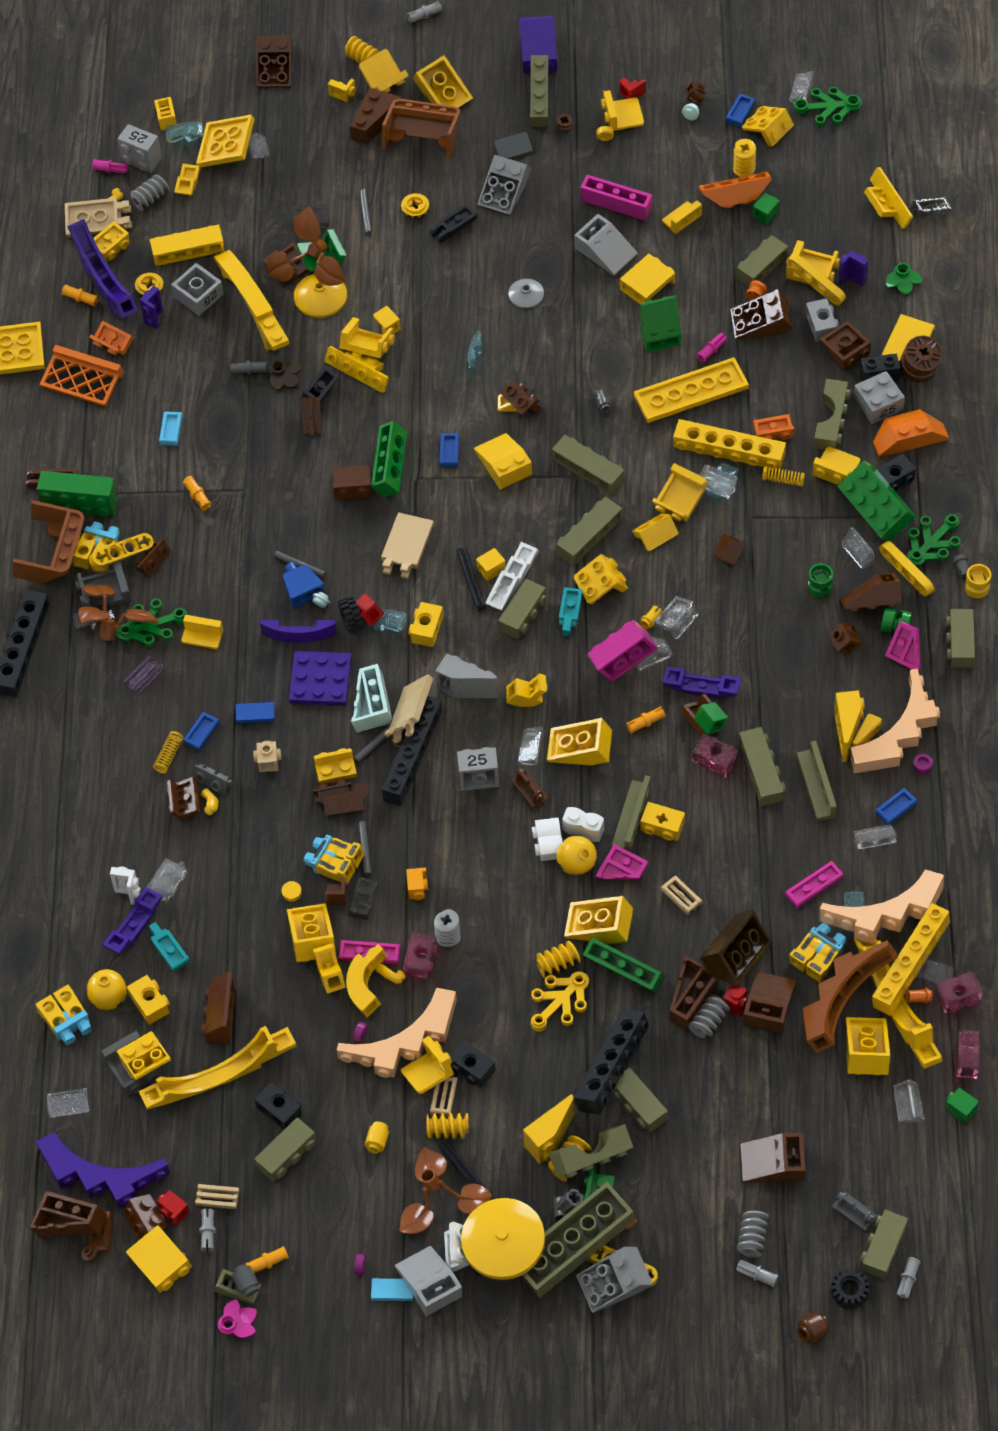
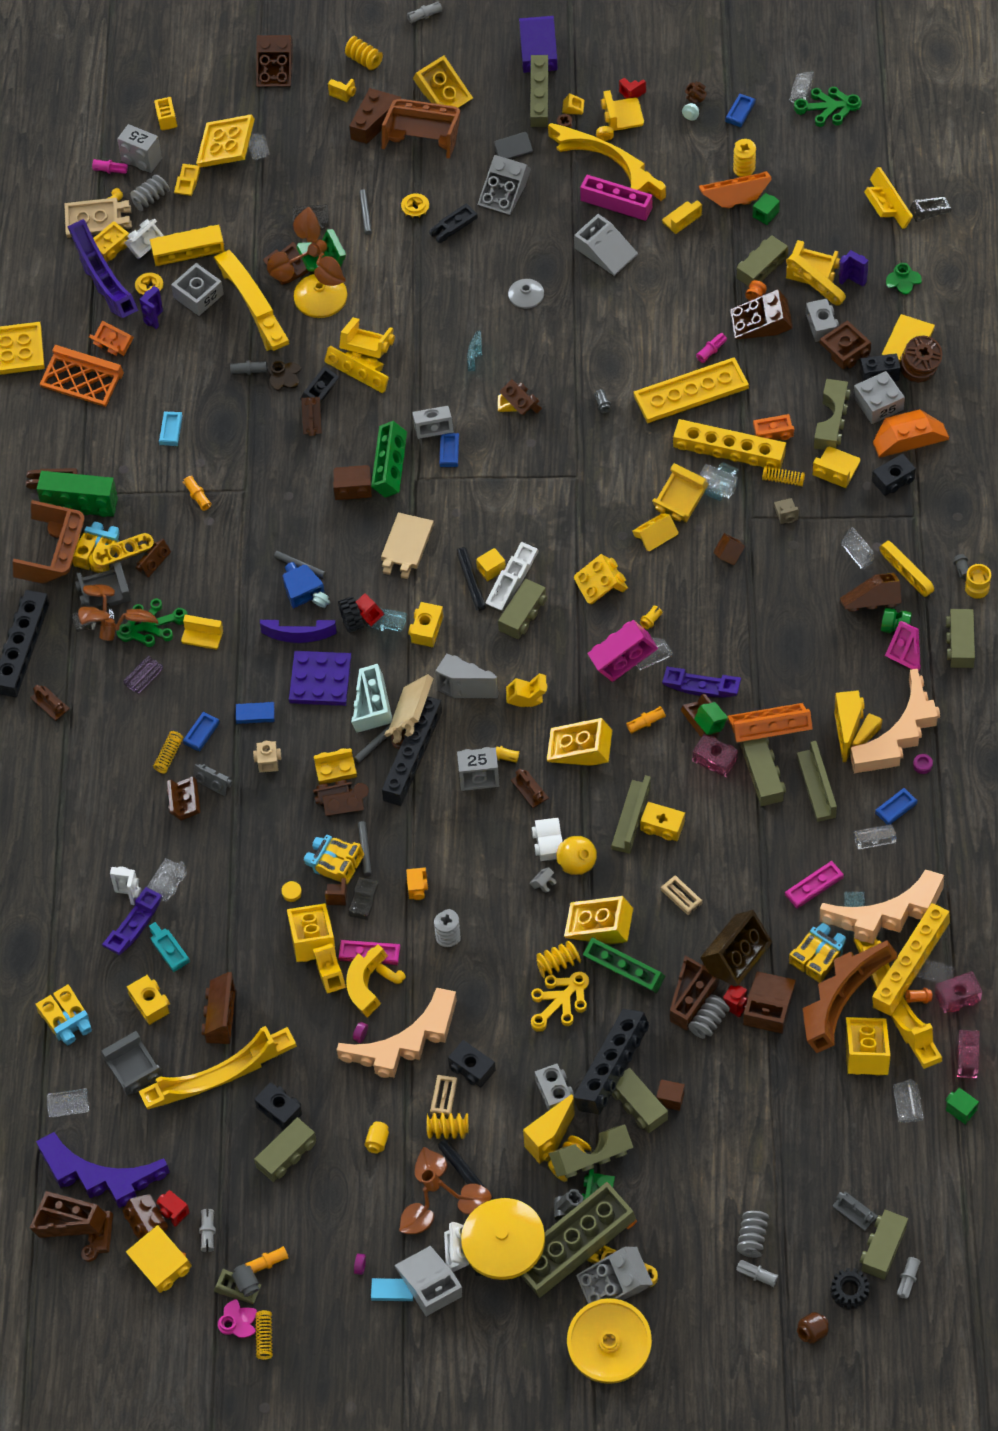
light orange pin [62,284,99,307] -> none
yellow cylinder [87,969,127,1010] -> none
yellow slope [117,1031,171,1080] -> none
clear light blue slope [166,121,204,144] -> none
tan tile [195,1184,239,1209] -> none
yellow arm [201,788,219,815] -> none
yellow bracket [359,49,409,93] -> none
yellow panel [373,306,401,335] -> none
yellow bracket [401,1036,454,1094] -> none
clear pink brick [403,932,438,980] -> none
yellow slope [474,433,532,489] -> none
clear slope [518,726,543,766] -> none
olive brick [552,435,624,495] -> none
olive brick [556,496,623,566] -> none
teal hinge [559,587,583,637] -> none
white brick [562,807,604,842] -> none
dark pink wing [596,844,649,880] -> none
yellow panel [620,254,675,304] -> none
green slope [640,295,681,353] -> none
clear bracket [654,596,699,639] -> none
slope [740,1133,805,1183] -> none
yellow bracket [742,106,794,147] -> none
green wheel [808,563,833,598] -> none
reddish brown brick [829,623,862,655] -> none
green brick [837,460,916,542] -> none
green plant [907,514,961,567] -> none
none -> reddish brown hinge [30,685,70,721]
none -> white bracket [124,219,164,259]
none -> yellow piece [256,1310,273,1360]
none -> light grey brick [412,406,454,439]
none -> yellow pin [496,746,519,763]
none -> light grey tile [529,867,556,893]
none -> light grey brick [535,1064,574,1111]
none -> yellow slope [548,123,666,201]
none -> yellow slope [562,93,584,115]
none -> yellow dish [567,1298,652,1384]
none -> reddish brown panel [656,1080,685,1111]
none -> orange fence [727,703,813,742]
none -> dark tan bracket [774,498,799,524]

